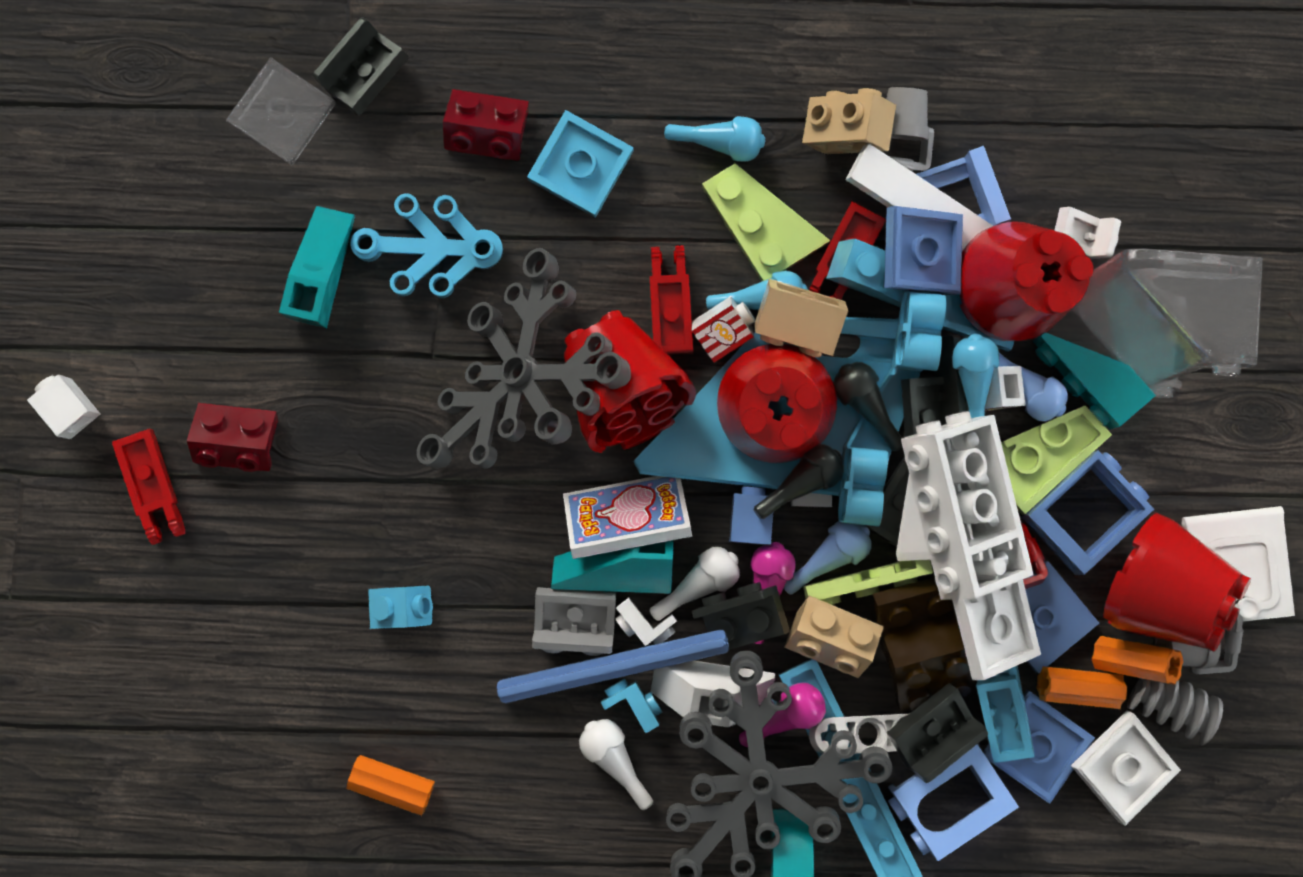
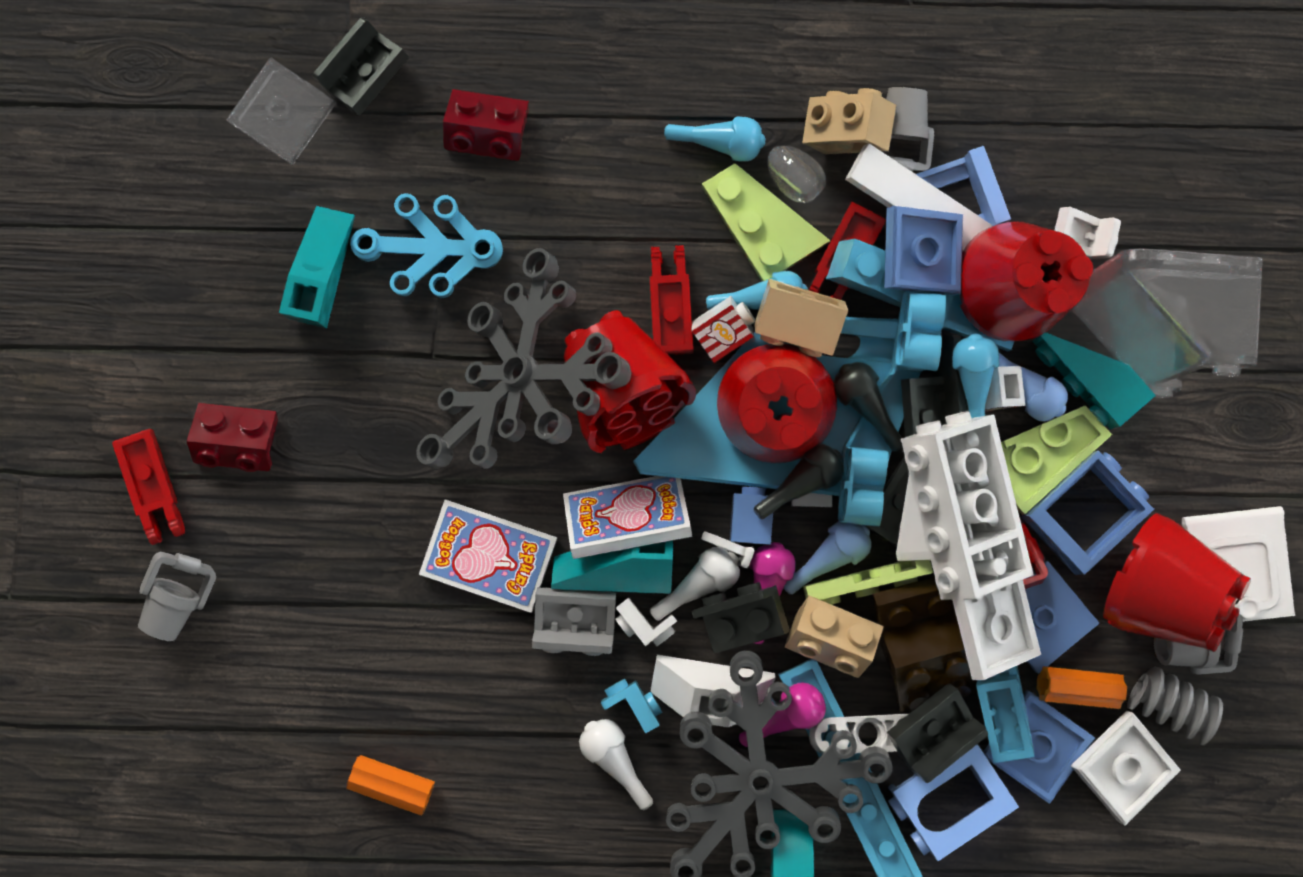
white brick [27,375,100,439] -> none
medium azure bracket [368,586,433,629] -> none
medium blue axle [497,630,729,703] -> none
medium azure plate [527,110,634,218] -> none
orange axle [1092,636,1184,685] -> none
none -> light grey piece [138,552,216,641]
none -> tile [419,500,557,613]
none -> white piece [701,531,754,568]
none -> clear animal [767,145,826,203]

